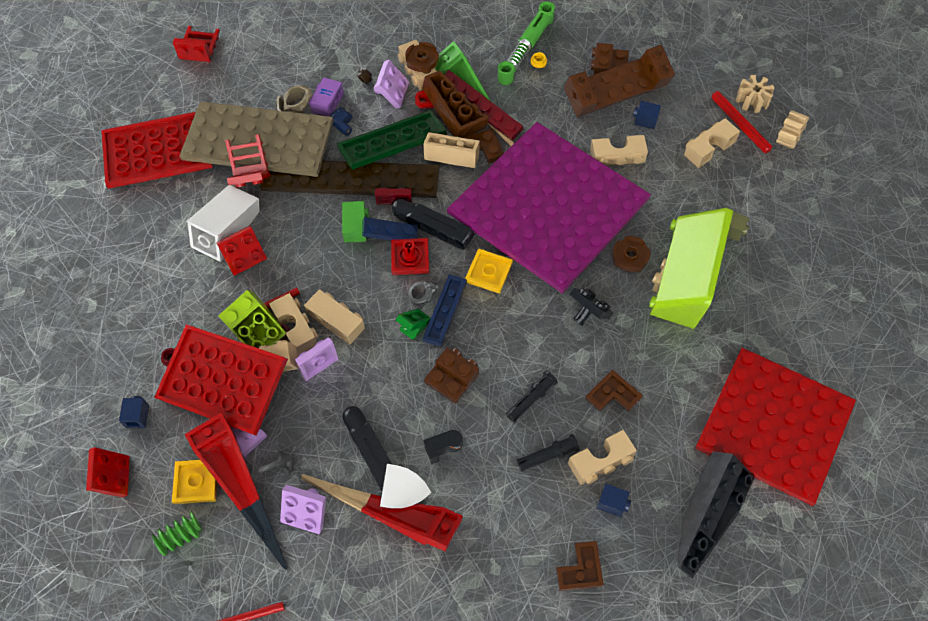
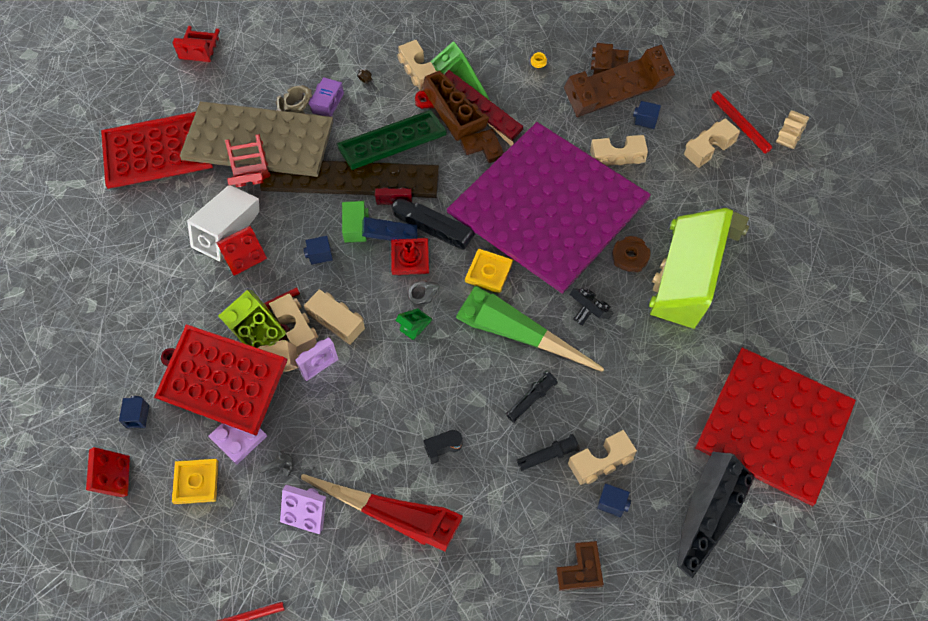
bright green piece [152,511,203,556] -> none
red plate [184,412,287,570] -> none
dark blue piece [329,107,352,136] -> none
black piece [342,406,392,492] -> none
lavender plate [374,60,409,108] -> none
white sticker [380,464,431,508] -> none
reddish brown plate [405,42,439,74] -> none
dark blue plate [423,274,467,347] -> none
tan brick [424,132,479,168] -> none
reddish brown plate [424,347,479,404] -> none
bright green piece [498,1,555,85] -> none
reddish brown plate [585,370,643,412] -> none
tan gear [736,75,774,113] -> none
none -> dark blue brick [303,236,333,265]
none -> bright green plate [456,286,604,372]

